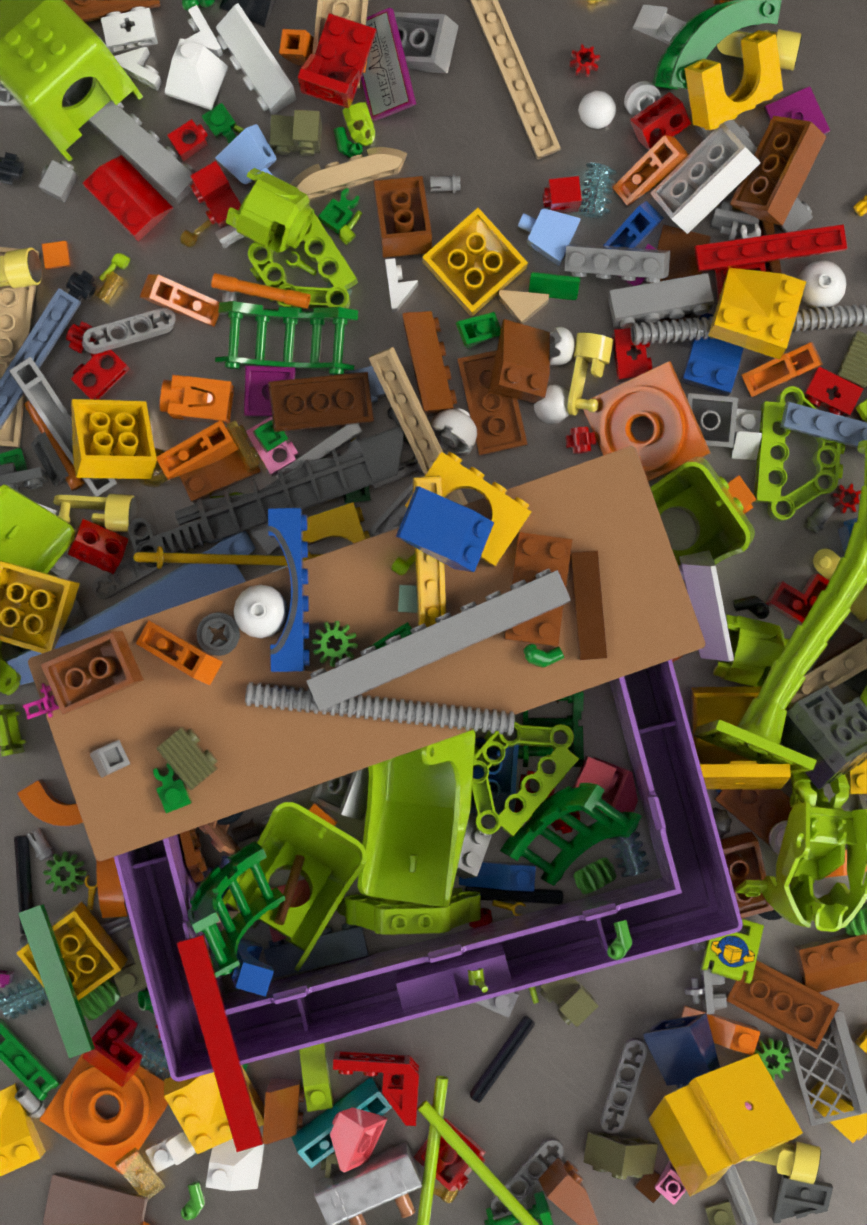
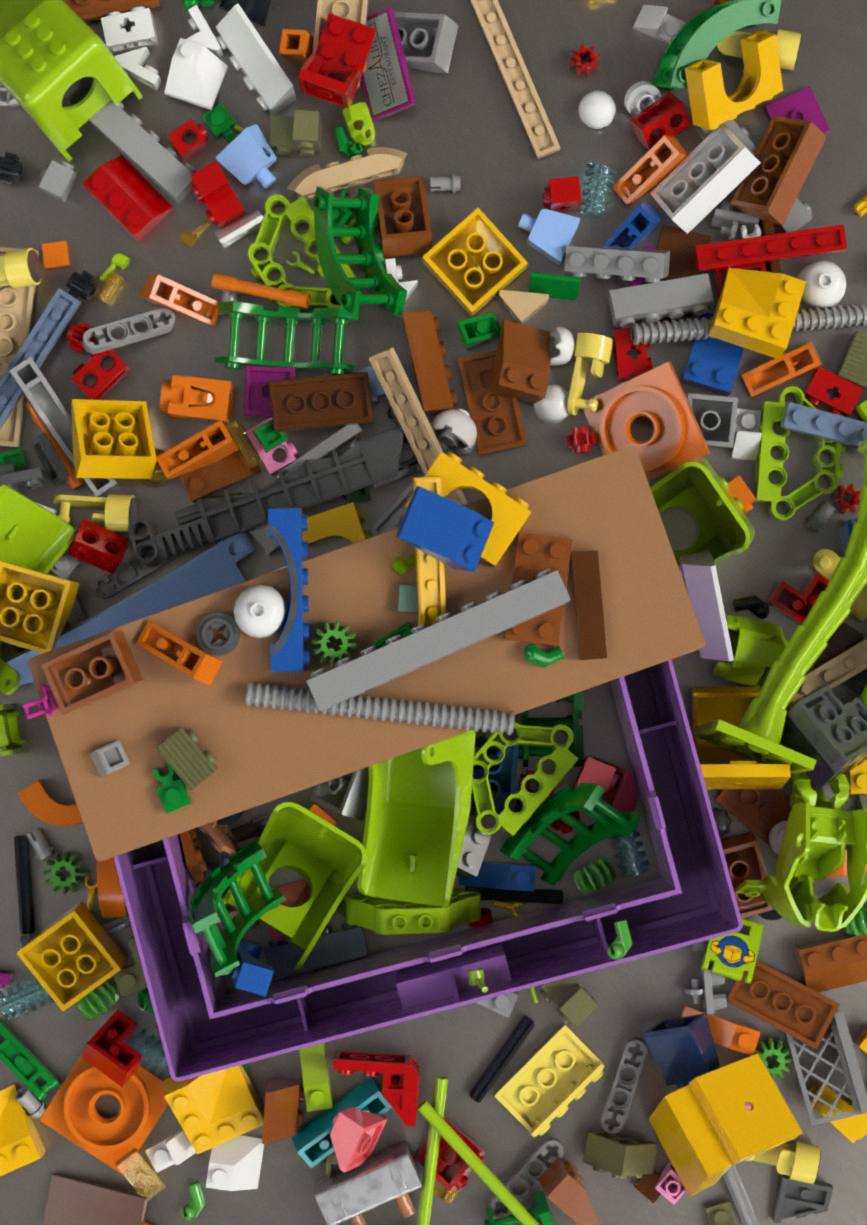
green tile [18,904,95,1058] -> none
yellow bar [133,546,323,569] -> none
red tile [177,934,263,1152] -> none
lime piece [226,168,314,253] -> none
copper bar [274,855,305,925] -> none
none -> green fence [313,186,407,315]
none -> light yellow bracket [494,1023,605,1138]

